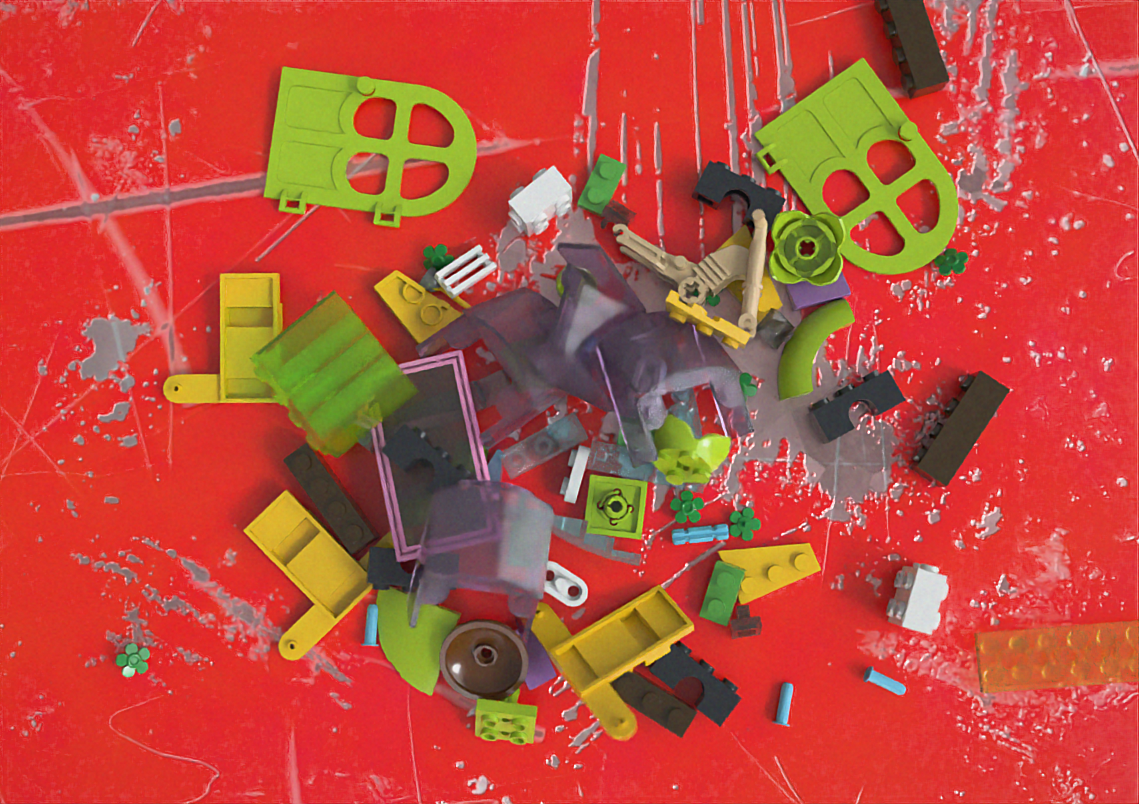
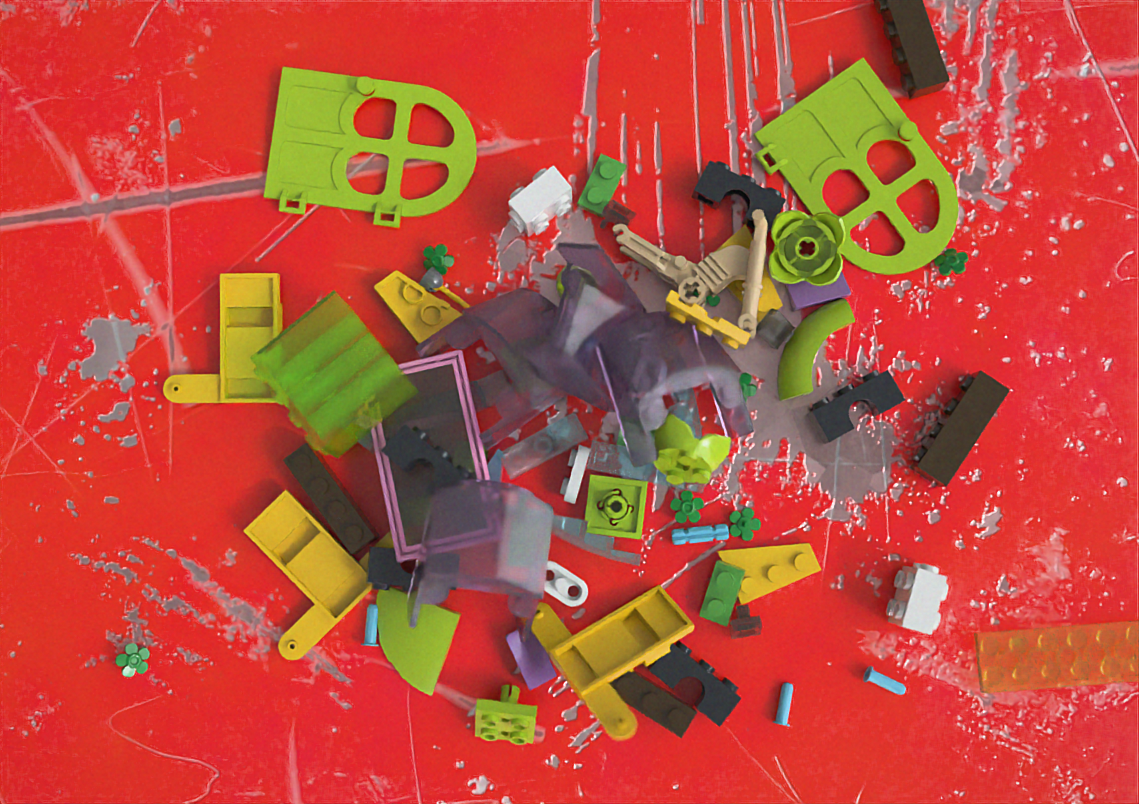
white tile [434,245,497,299] -> none
reddish brown dish [439,619,529,701] -> none

